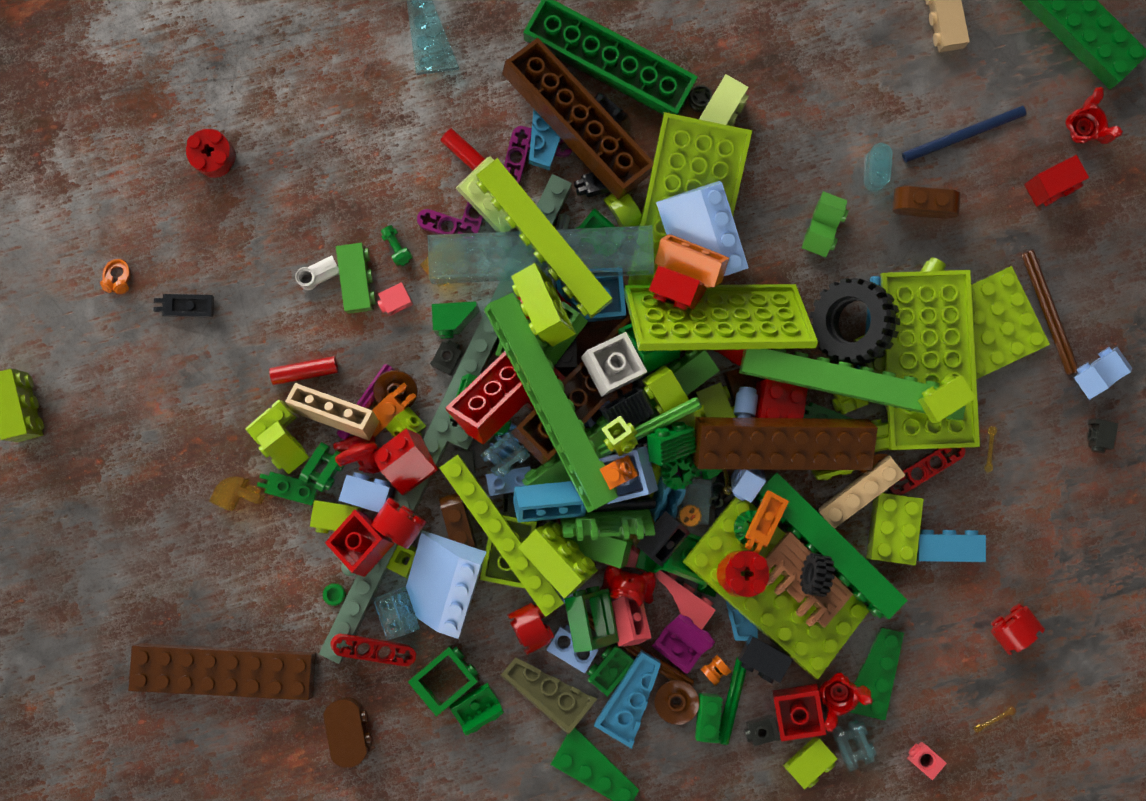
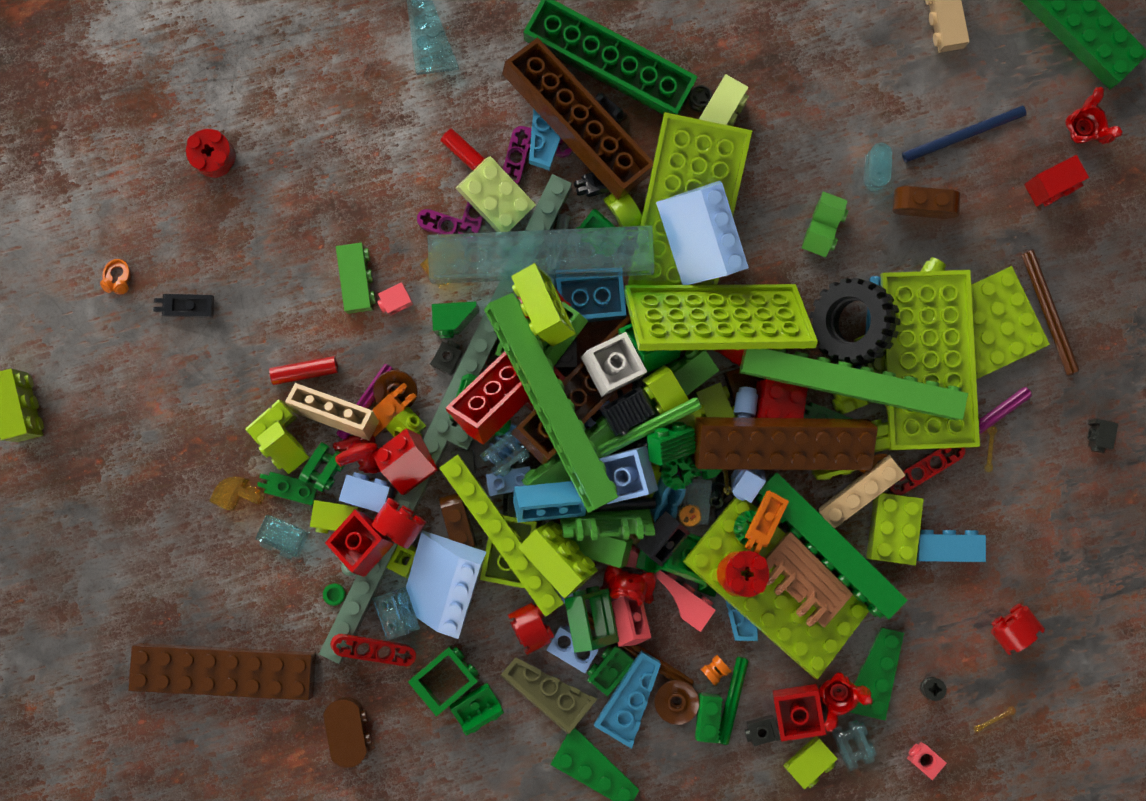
white piece [295,256,339,290] -> none
green bar [381,225,413,266] -> none
lime brick [476,158,613,318] -> none
orange brick [600,455,639,490] -> none
lime brick [601,416,638,457] -> none
red slope [648,265,707,311] -> none
magenta bracket [652,614,715,674] -> none
orange brick [654,234,729,288] -> none
black brick [737,635,793,684] -> none
black tyre [800,553,835,597] -> none
lime brick [918,374,976,423] -> none
light blue brick [1074,347,1132,400] -> none
none -> clear light blue brick [255,515,310,559]
none -> pearl dark grey wheel [920,677,947,701]
none -> magenta axle [979,387,1032,435]

